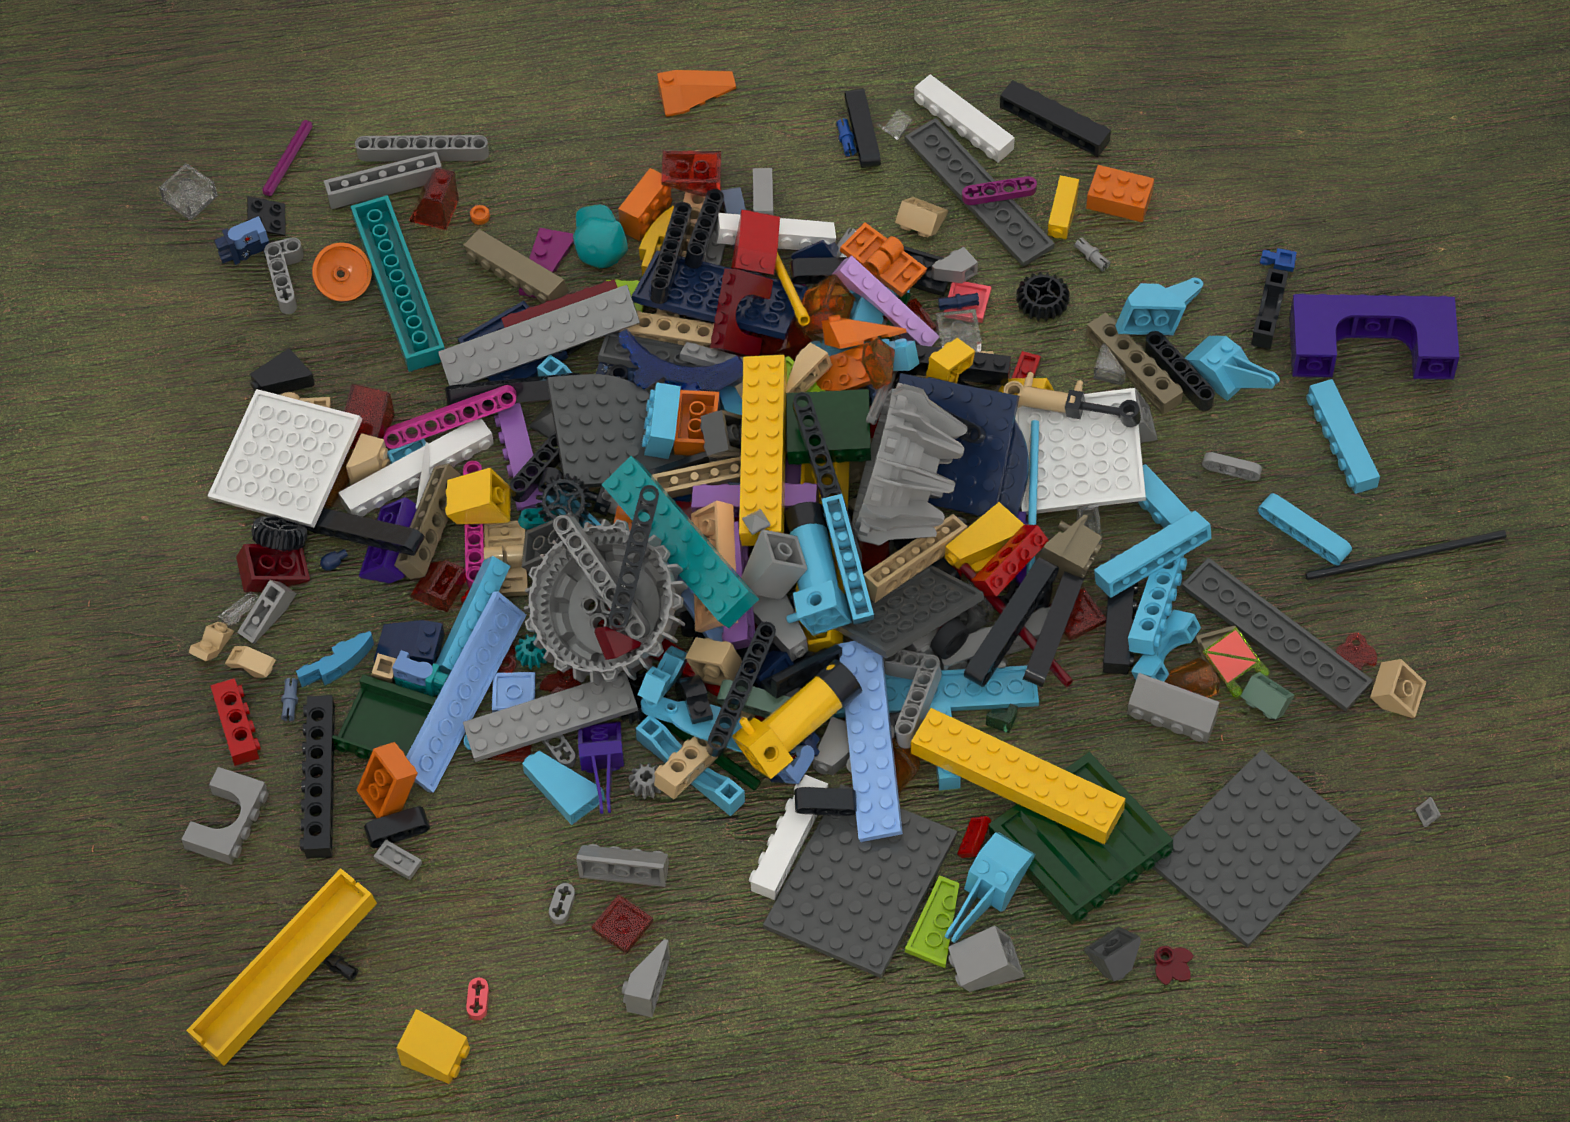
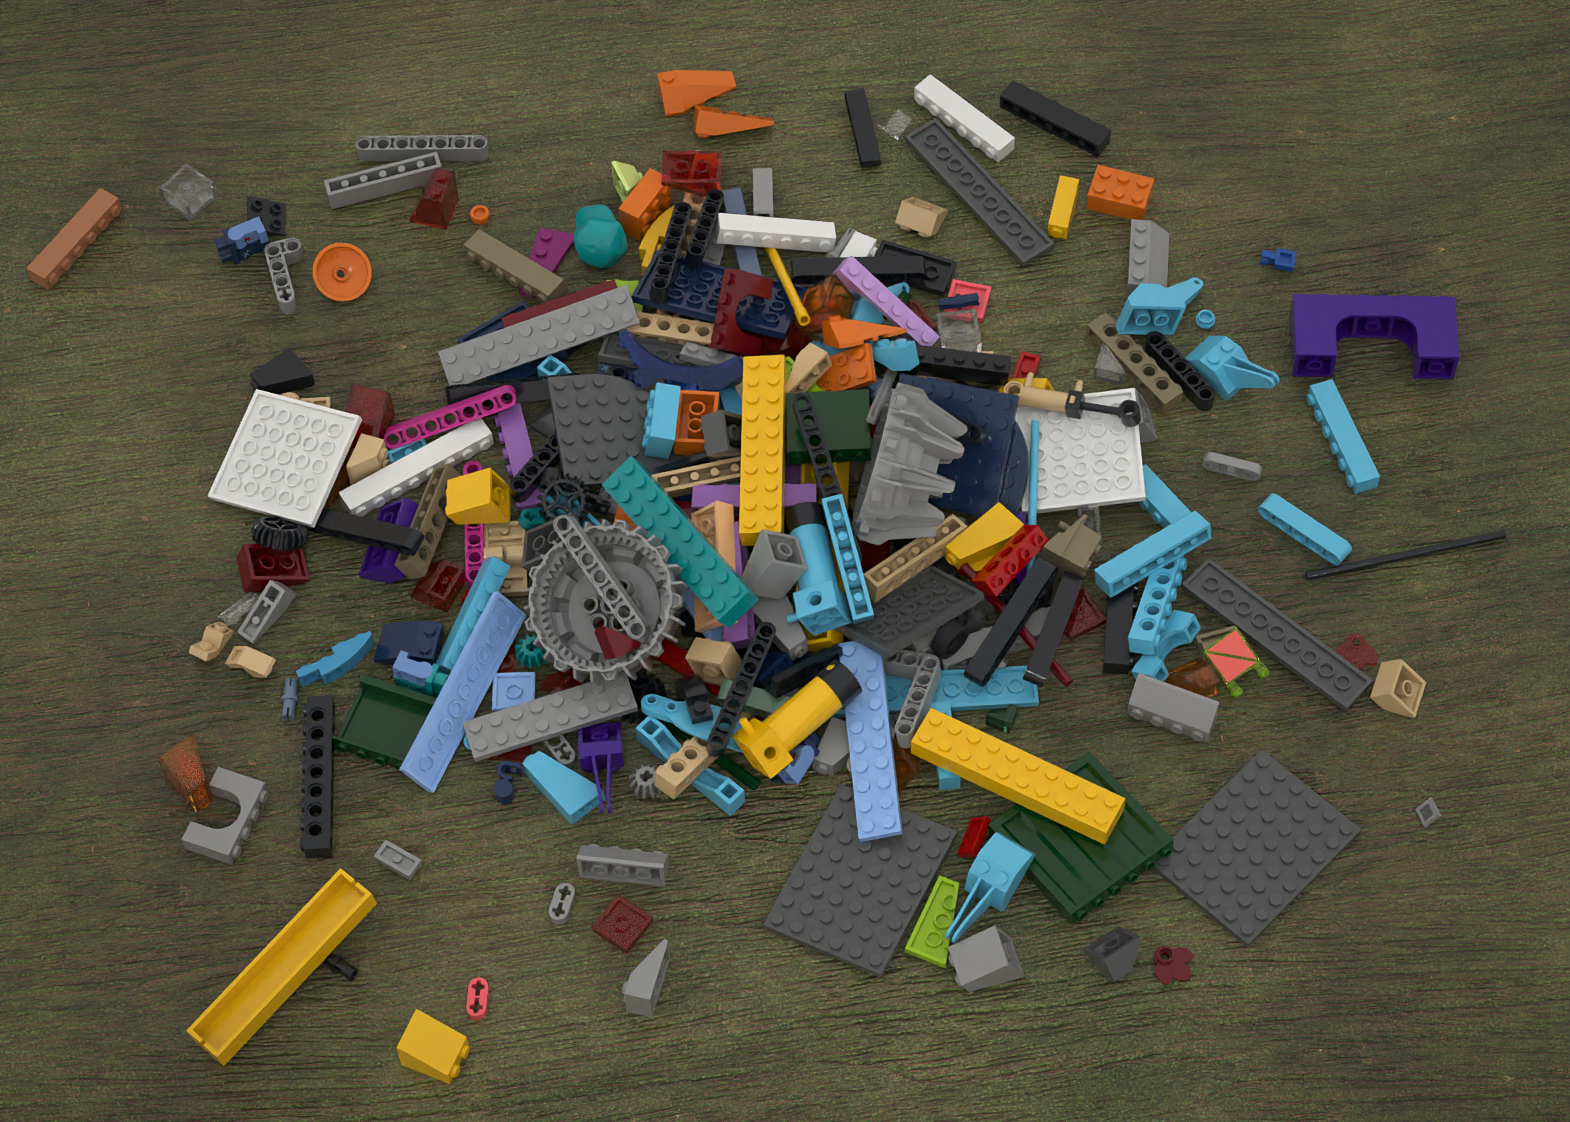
red brick [210,678,261,766] -> none
magenta axle [262,120,313,197] -> none
dark blue cylinder [320,549,348,571] -> none
teal brick [350,195,445,372] -> none
orange brick [357,742,418,819] -> none
black beam [364,806,430,848] -> none
tan brick [371,653,396,683] -> none
white sticker [416,442,430,509] -> none
black beam [608,485,659,631] -> none
medium azure arch [638,645,687,704] -> none
red slope [731,210,780,275] -> none
light grey slope [742,509,771,535] -> none
white brick [749,775,828,900] -> none
dark blue panel [791,240,839,259] -> none
black beam [794,787,857,816] -> none
blue pin [836,119,857,156] -> none
orange plate [840,222,927,297] -> none
clear orange slope [861,338,895,390] -> none
yellow brick [926,338,975,383] -> none
light grey slope [932,247,978,283] -> none
magenta beam [962,176,1037,205] -> none
black gear [1016,272,1070,322] -> none
light grey pin [1074,237,1111,271] -> none
sand green brick [1240,672,1294,720] -> none
black arch [1251,268,1288,349] -> none
none -> nougat brick [26,188,122,290]
none -> clear orange slope [158,733,212,812]
none -> dark blue leg [494,761,523,804]
none -> yellowish green slope [611,161,643,202]
none -> orange wedge [693,105,774,138]
none -> light grey slope [1127,219,1169,298]
none -> medium azure plate [1195,310,1216,329]

